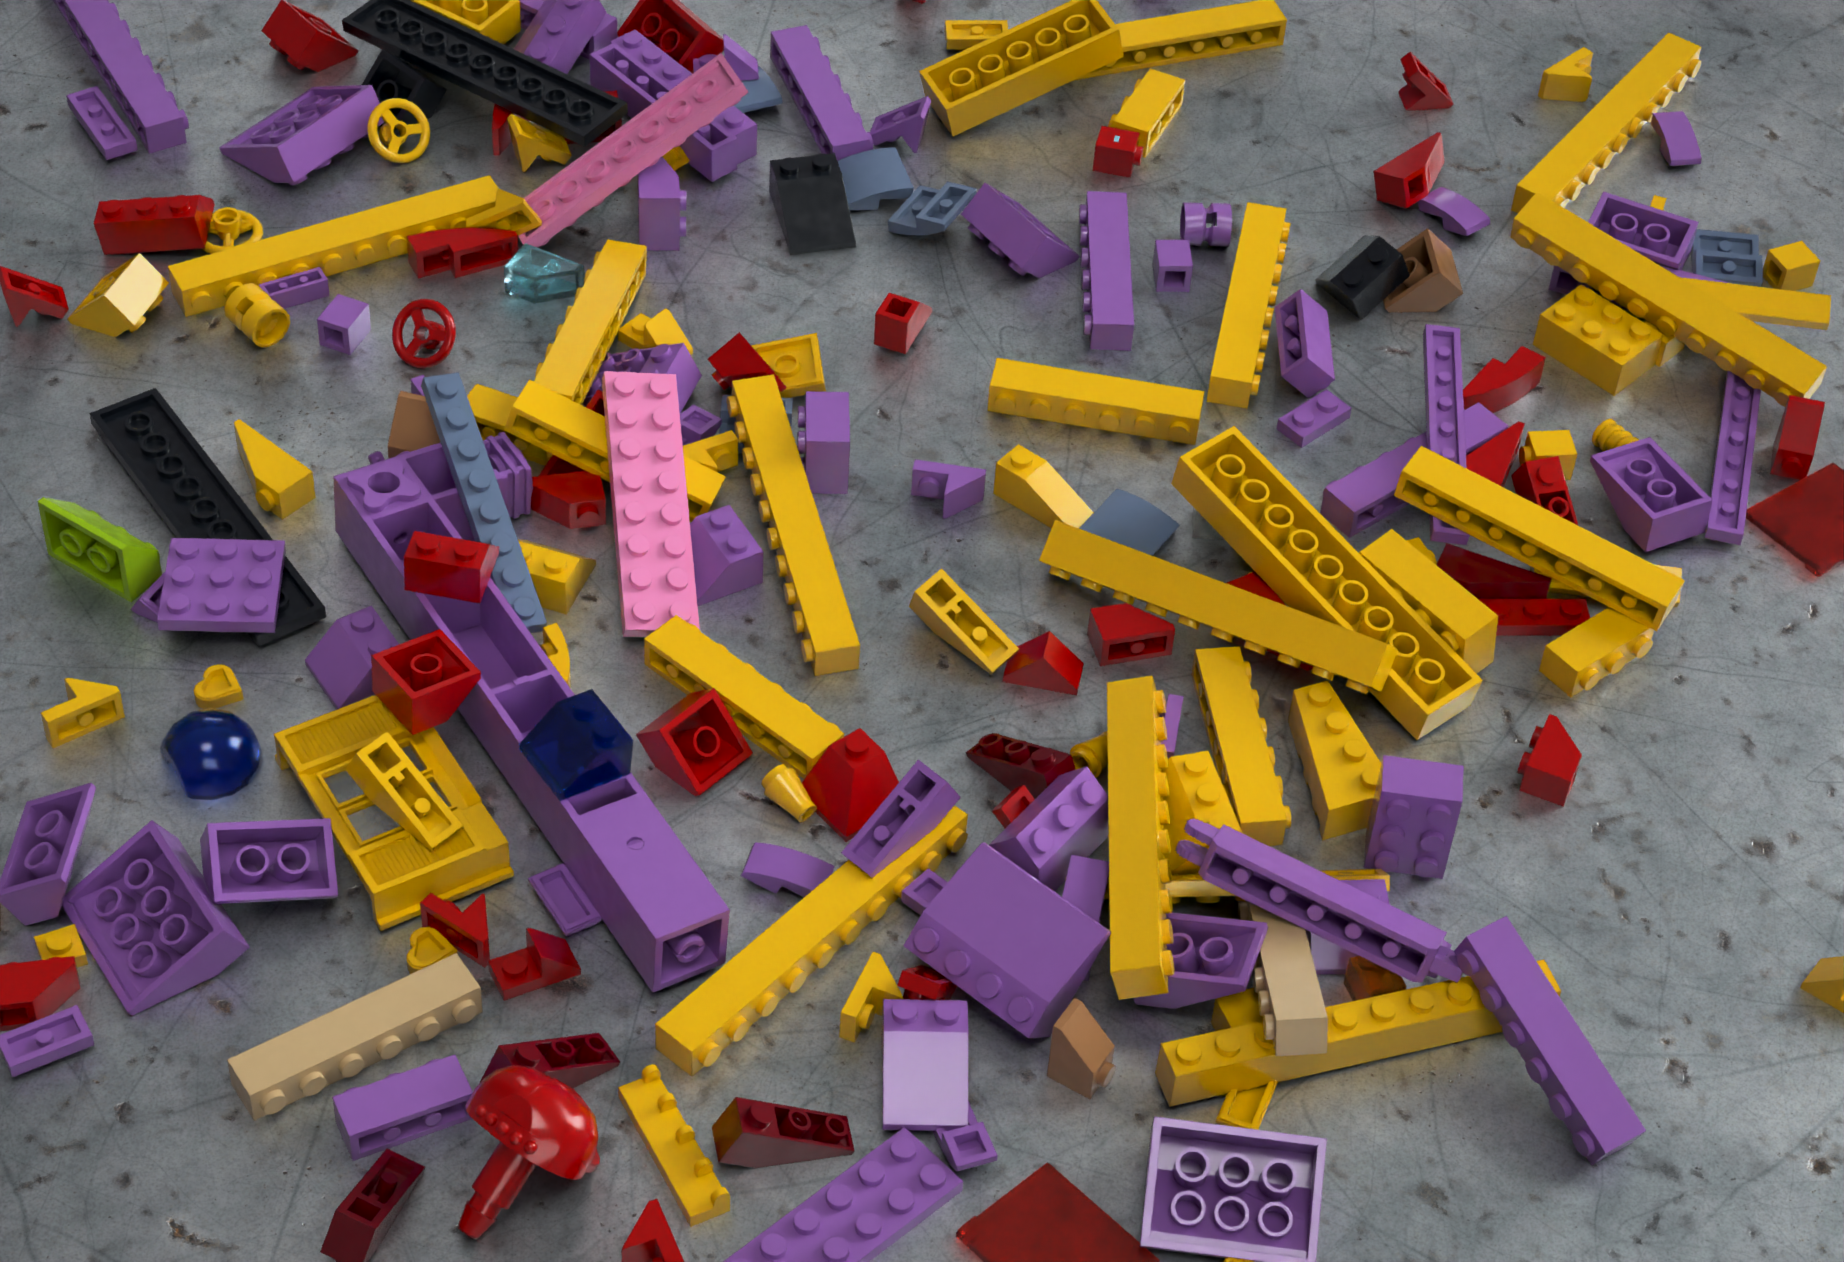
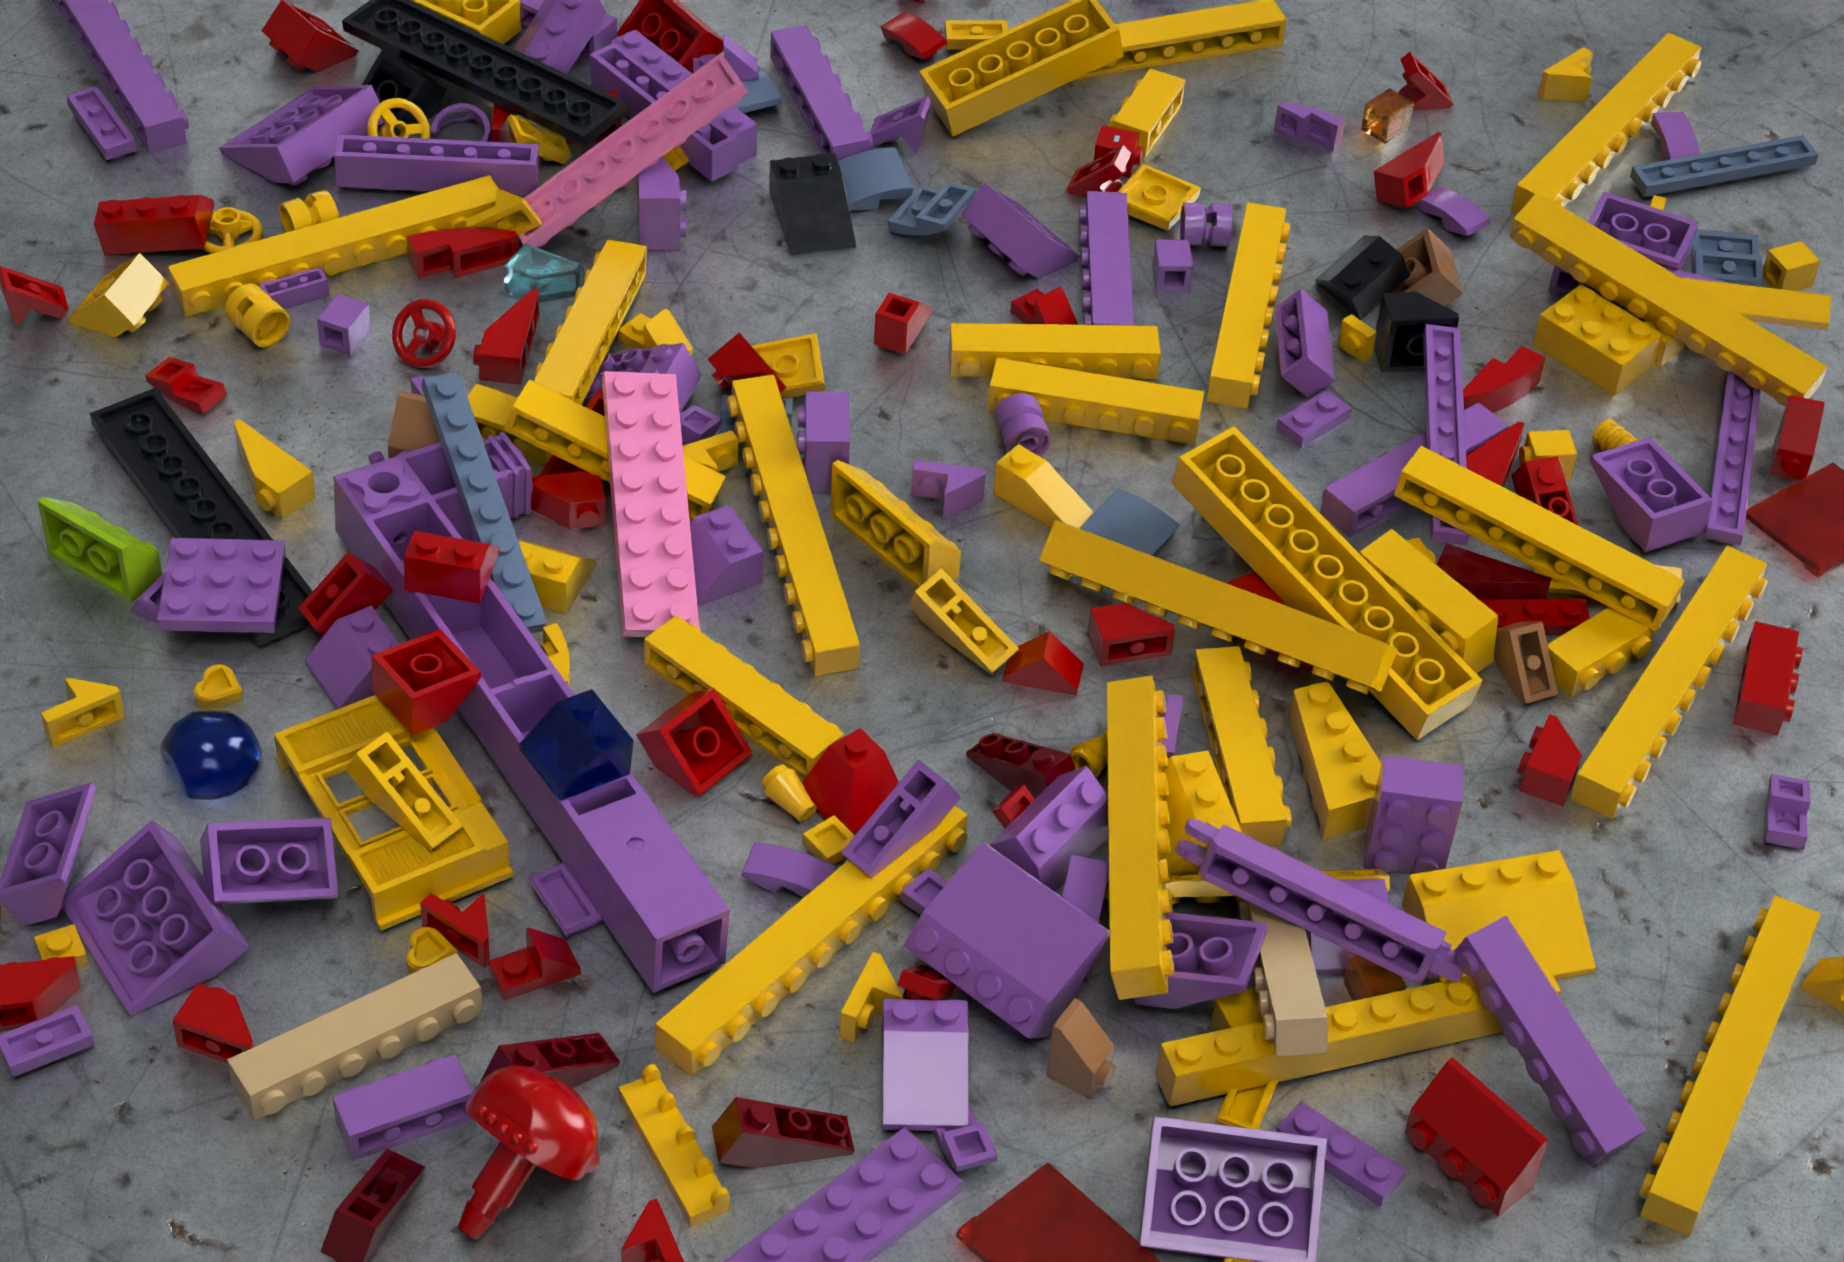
none -> red slope [145,357,227,414]
none -> red slope [172,983,254,1064]
none -> yellow wheel [279,190,339,233]
none -> red brick [298,552,394,635]
none -> medium lavender brick [334,134,540,197]
none -> medium lavender helmet [430,103,492,142]
none -> red slope [473,289,540,385]
none -> yellow plate [802,815,855,865]
none -> yellow slope [830,460,961,589]
none -> red slope [880,12,947,59]
none -> yellow brick [949,323,1161,379]
none -> medium lavender wheel [995,393,1051,456]
none -> red slope [1010,287,1078,325]
none -> red slope [1066,144,1131,198]
none -> yellow plate [1118,164,1201,231]
none -> medium lavender slope [1274,102,1345,152]
none -> medium lavender plate [1276,1101,1407,1207]
none -> yellow plate [1337,314,1377,363]
none -> clear orange brick [1361,88,1414,144]
none -> black slope [1374,292,1459,372]
none -> yellow slope [1402,850,1596,983]
none -> red slope [1405,1057,1548,1216]
none -> medium nougat slope [1494,621,1559,704]
none -> yellow brick [1570,546,1768,819]
none -> sand blue plate [1630,135,1819,197]
none -> yellow brick [1638,895,1821,1236]
none -> red brick [1733,621,1803,736]
none -> medium lavender slope [1765,774,1811,850]

